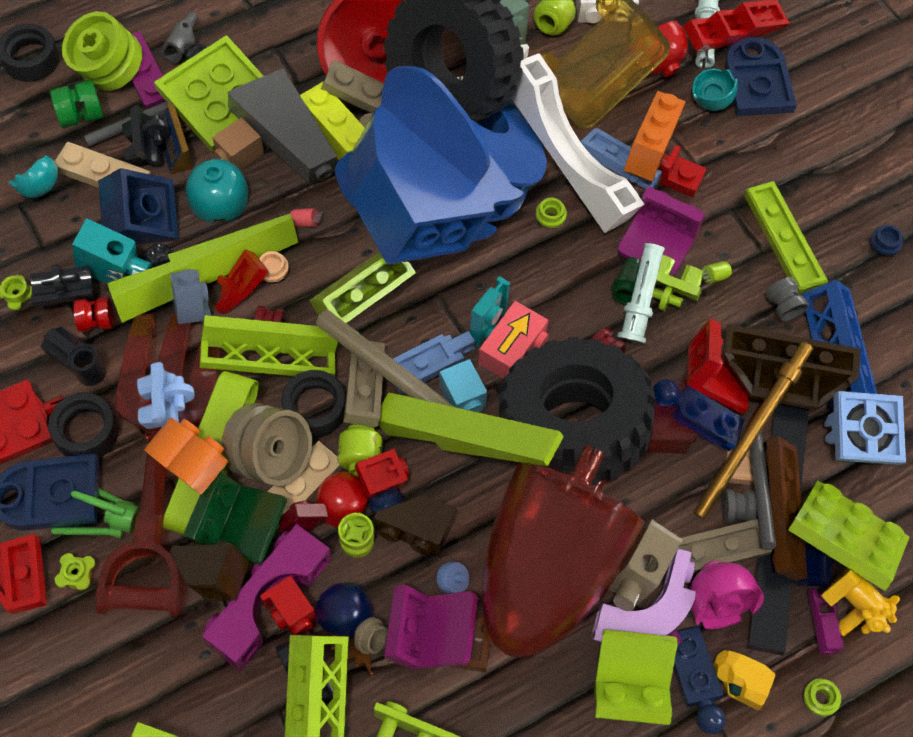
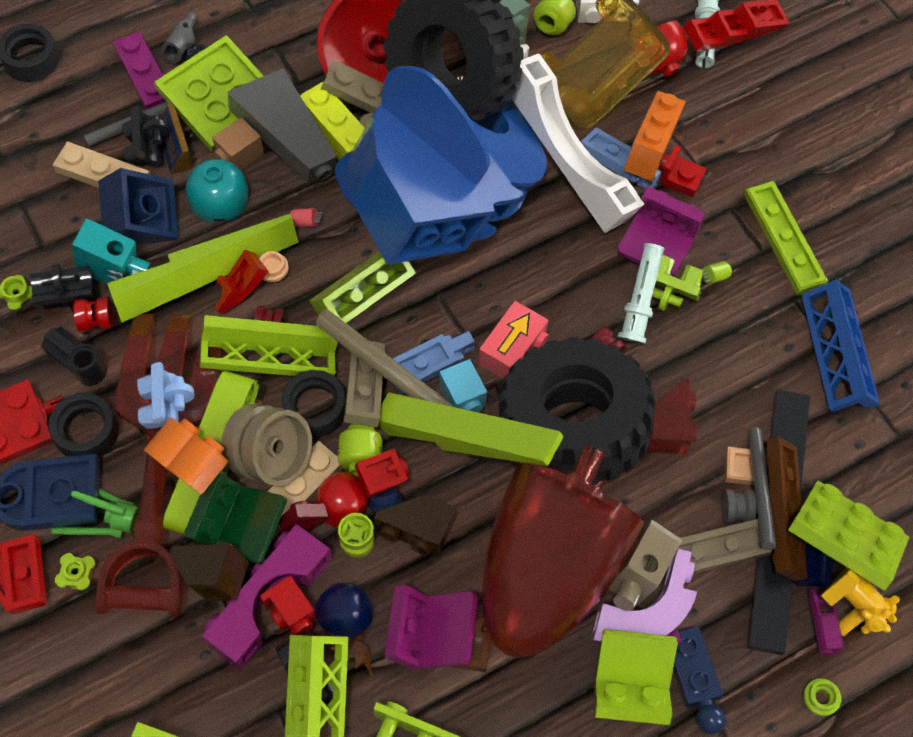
teal hair [8,155,58,198] -> none
green wheel [50,79,104,128] -> none
lime wheel [62,11,142,91] -> none
black piece [144,243,173,268] -> none
sand blue brick [170,269,211,324] -> none
dark tan plate [354,617,388,654] -> none
medium blue piece [437,561,469,594] -> none
teal plate [470,276,510,348] -> none
lime plate [535,198,567,228] -> none
dark green cone [611,257,641,305] -> none
clear blue plate [653,379,745,451] -> none
red bracket [687,318,748,414] -> none
dark pink cylinder [689,561,764,629] -> none
teal hair [691,68,737,111] -> none
pearl gold bar [693,341,813,520] -> none
yellow rock [713,650,775,710] -> none
dark brown wedge [723,324,861,410] -> none
dark blue tile [725,37,797,116] -> none
dark grey wheel [765,277,809,322] -> none
light blue piece [824,391,906,465] -> none
dark blue plate [871,225,903,255] -> none

